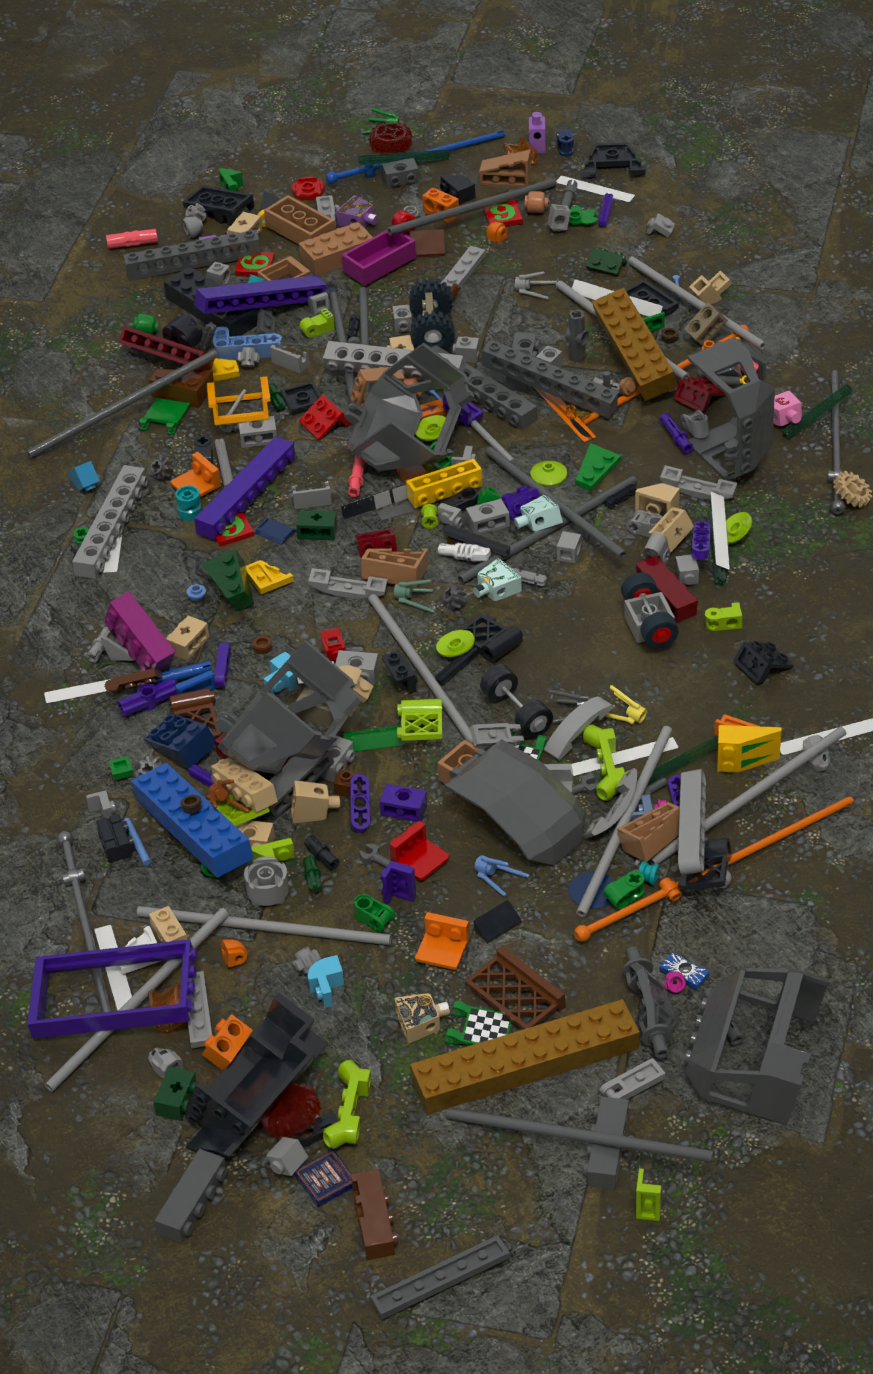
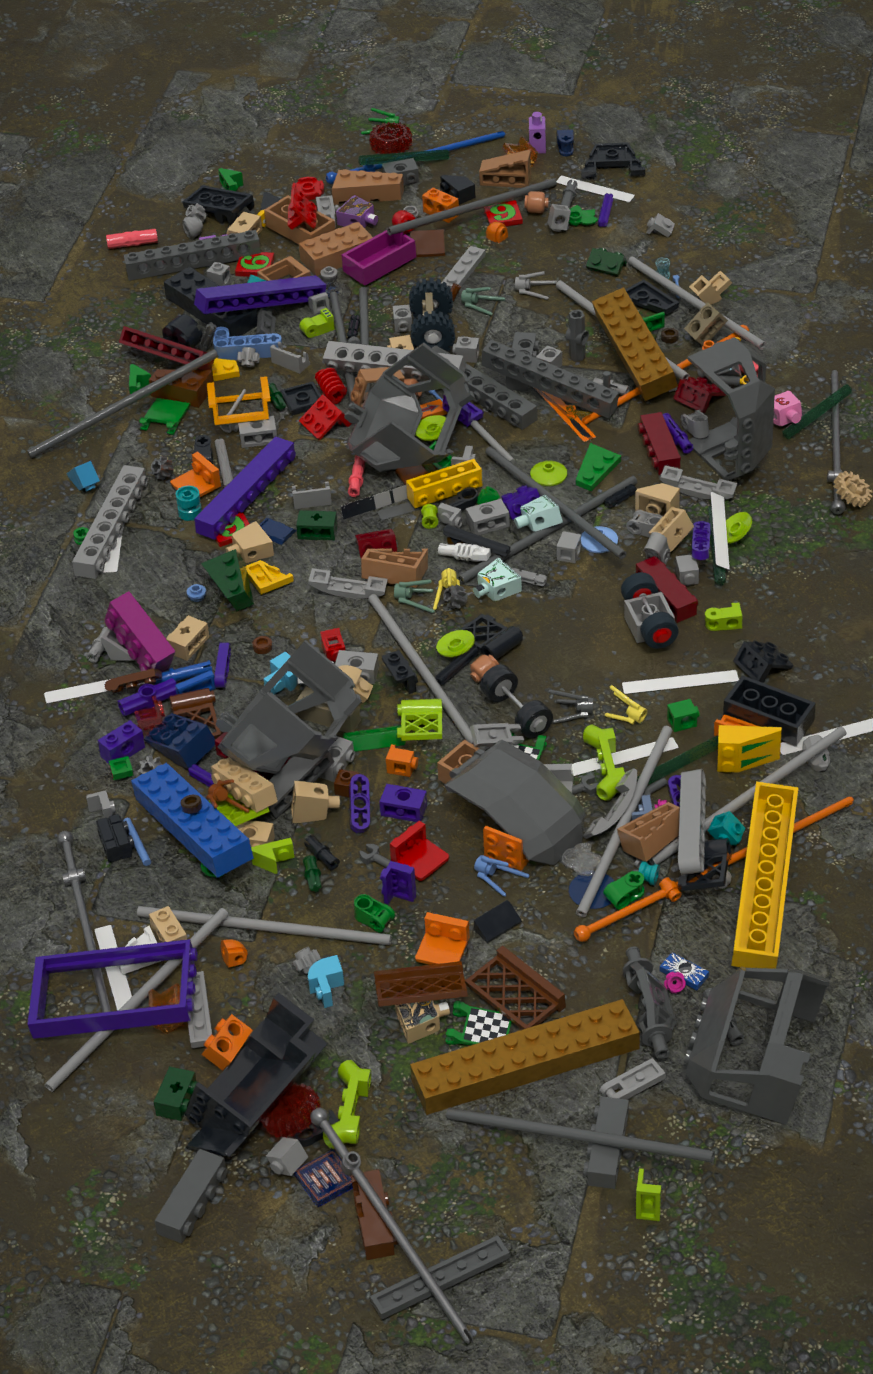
green head [132,313,158,335] -> none
light grey rock [148,1048,184,1079] -> none
light grey brick [244,857,289,906] -> none
light grey slope [544,696,613,761] -> none
white sticker [572,279,663,316] -> none
medium nougat plate [619,377,636,395] -> none
none -> dark purple brick [98,720,145,764]
none -> green slope [129,364,151,394]
none -> clear red bracket [134,695,165,730]
none -> tan torso [225,521,274,563]
none -> red bracket [288,187,317,230]
none -> flat silver bar [310,1108,473,1344]
none -> red piece [315,368,347,405]
none -> light grey plate [320,266,338,282]
none -> medium nougat wedge [332,169,404,205]
none -> reddish brown fence [374,961,468,1007]
none -> orange brick [386,744,418,777]
none -> light yellow plant [433,568,460,610]
none -> sand green plant [461,287,505,316]
none -> nougat head [470,655,499,683]
none -> orange bracket [483,826,529,871]
none -> clear plate [562,843,602,876]
none -> light blue dish [581,526,618,553]
none -> white sticker [622,670,739,694]
none -> dark red brick [637,412,681,475]
none -> clear light blue bush [655,257,671,279]
none -> green brick [667,699,700,732]
none -> teal brick [708,811,745,846]
none -> black brick [723,675,816,746]
none -> yellow brick [731,781,798,969]

